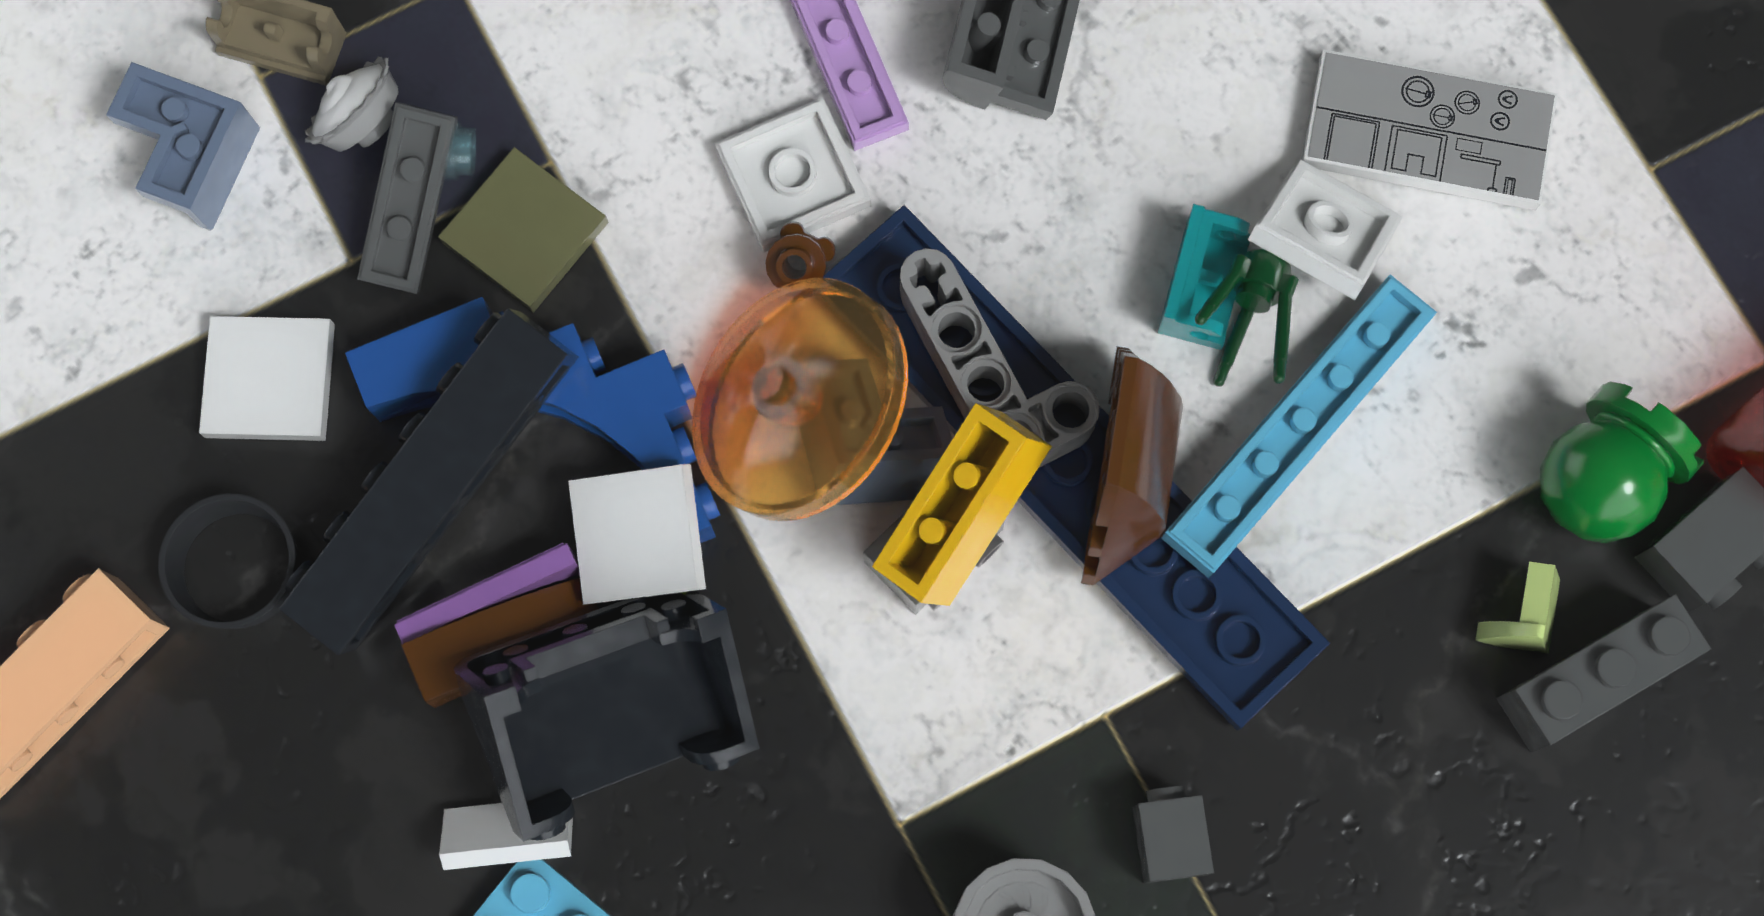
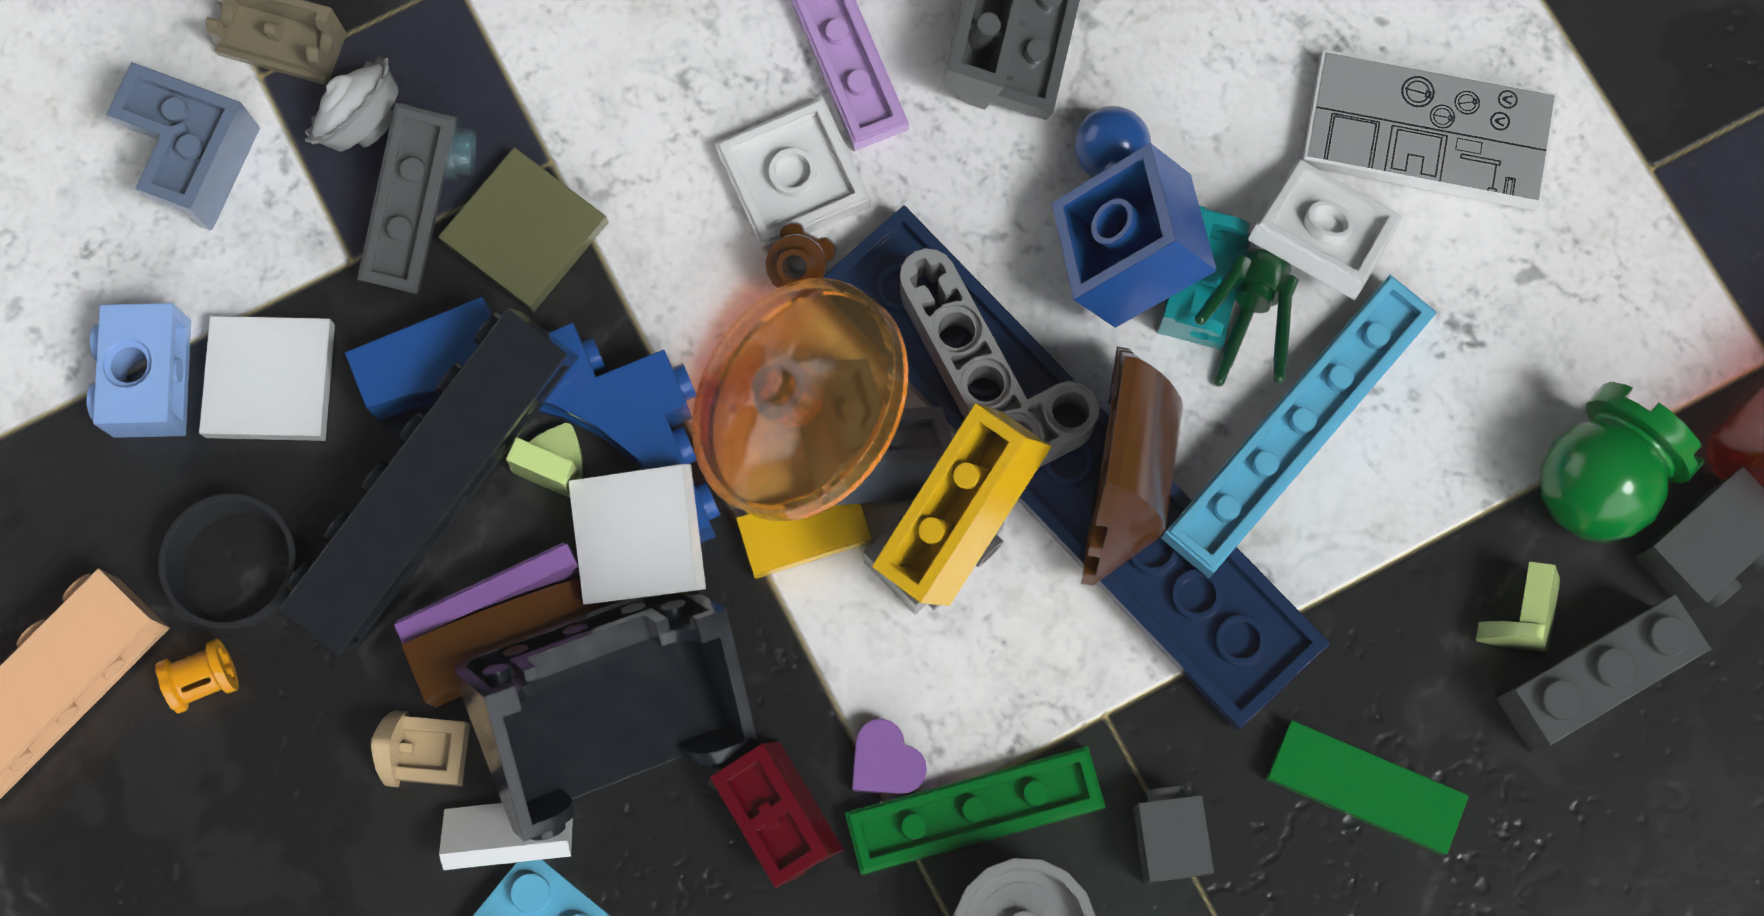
none -> light blue brick [87,303,191,438]
none -> light orange bush [155,638,239,714]
none -> tan tile [371,710,470,787]
none -> yellowish green tile [506,423,583,498]
none -> dark red hinge [710,741,844,888]
none -> yellow tile [736,492,872,579]
none -> green tile [845,746,1106,875]
none -> medium lavender tile [852,719,927,795]
none -> blue brick [1051,106,1217,328]
none -> green tile [1265,720,1469,856]

